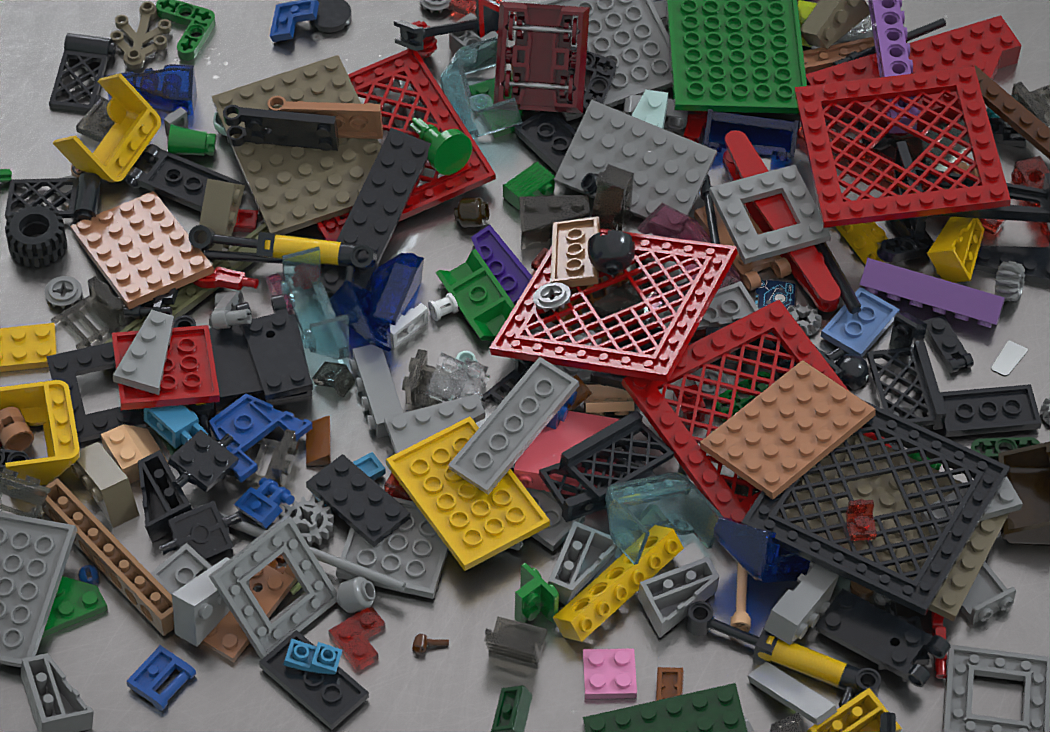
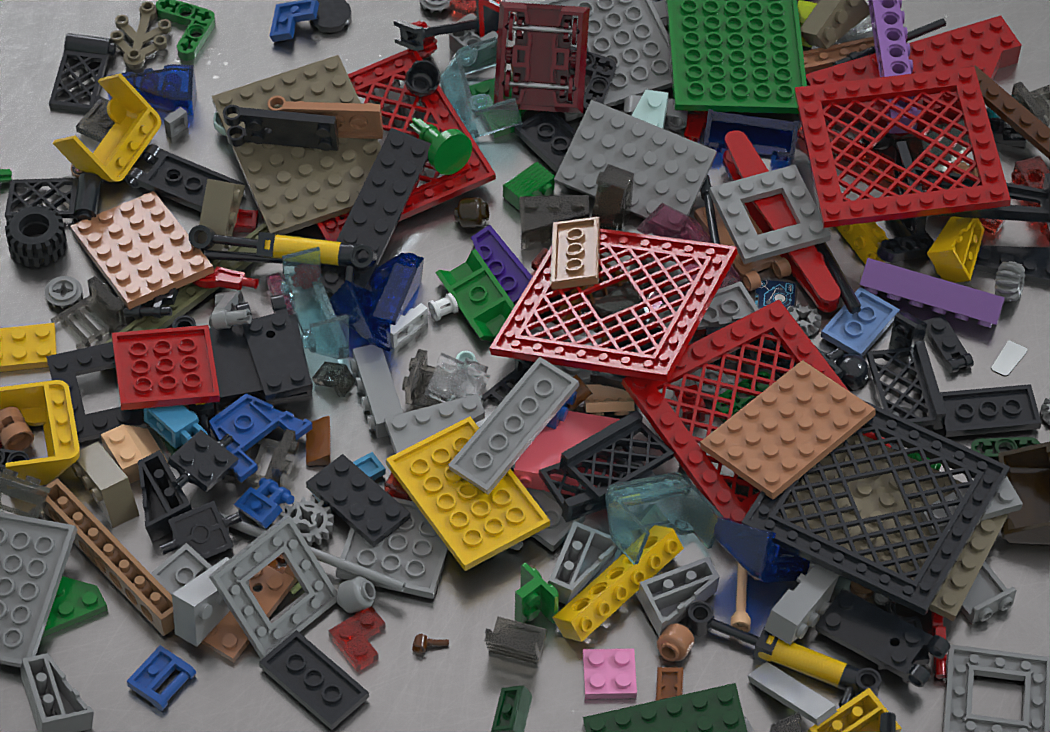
blue hinge [78,564,99,585] -> none
light grey wing [113,310,174,395] -> none
green plant [168,124,216,156] -> none
dark azure slope [283,639,343,674] -> none
light grey gear [533,282,572,312] -> none
black plate [581,173,602,195] -> none
black cylinder [587,230,635,275] -> none
clear red bracket [846,499,877,541] -> none
none -> black hair [405,60,440,97]
none -> nougat head [657,623,694,662]

